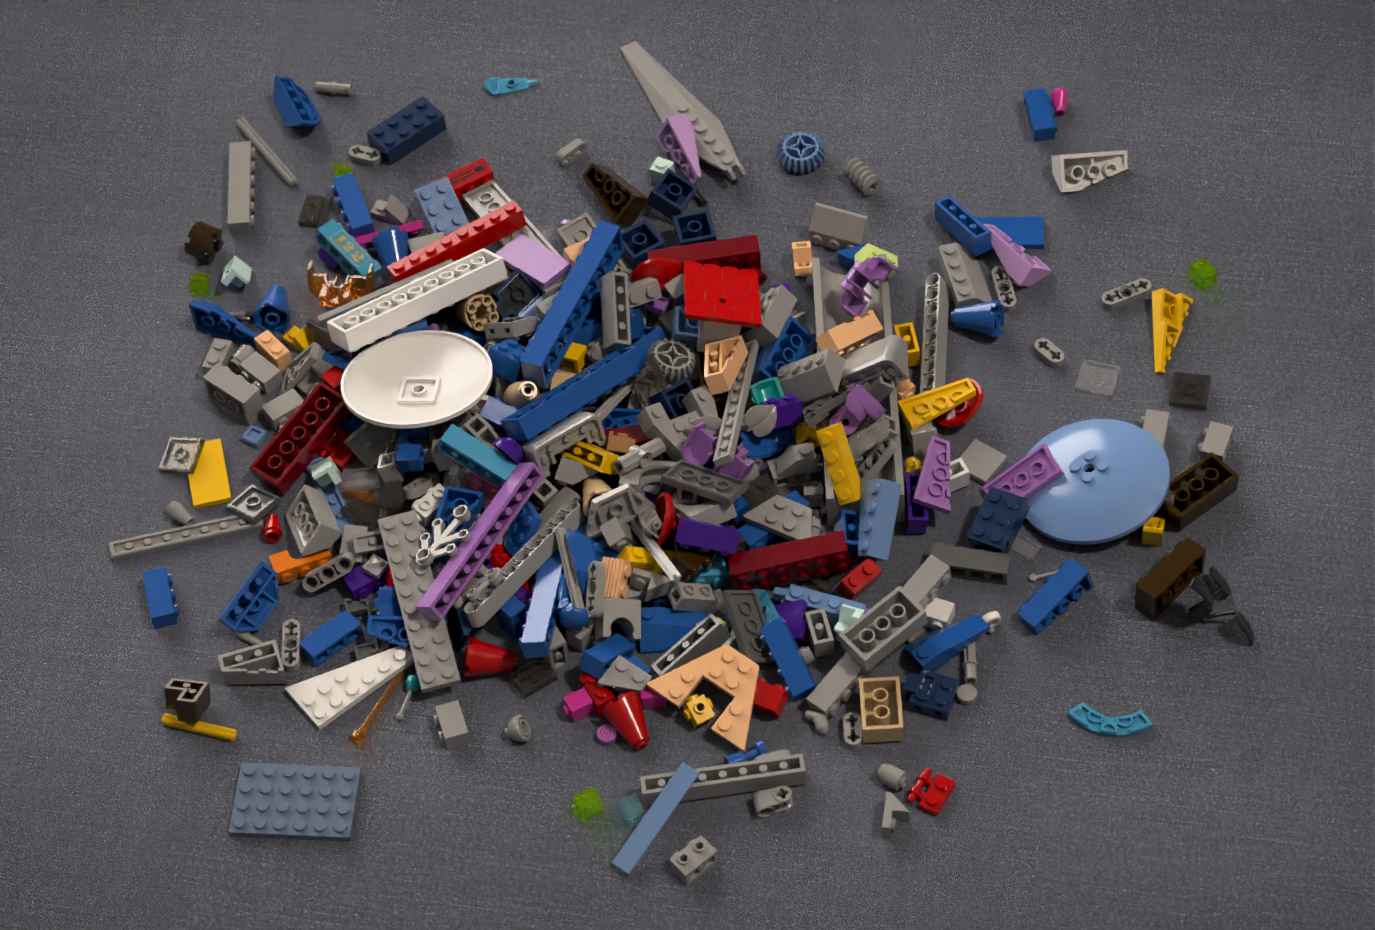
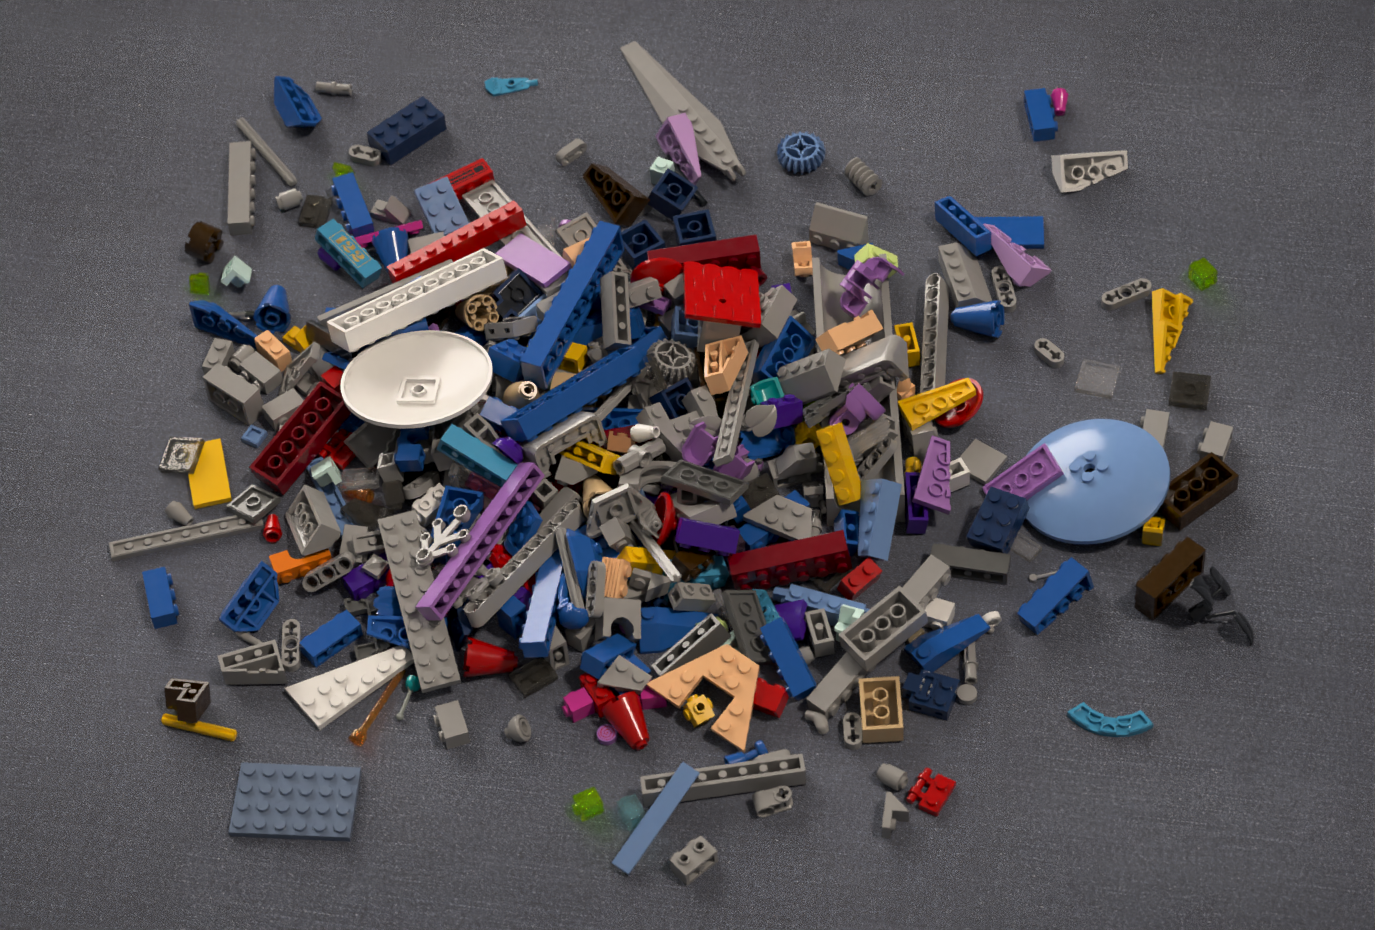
clear orange piece [307,260,375,308] -> none
none -> light grey brick [275,188,303,210]
none -> white cone [630,424,660,443]

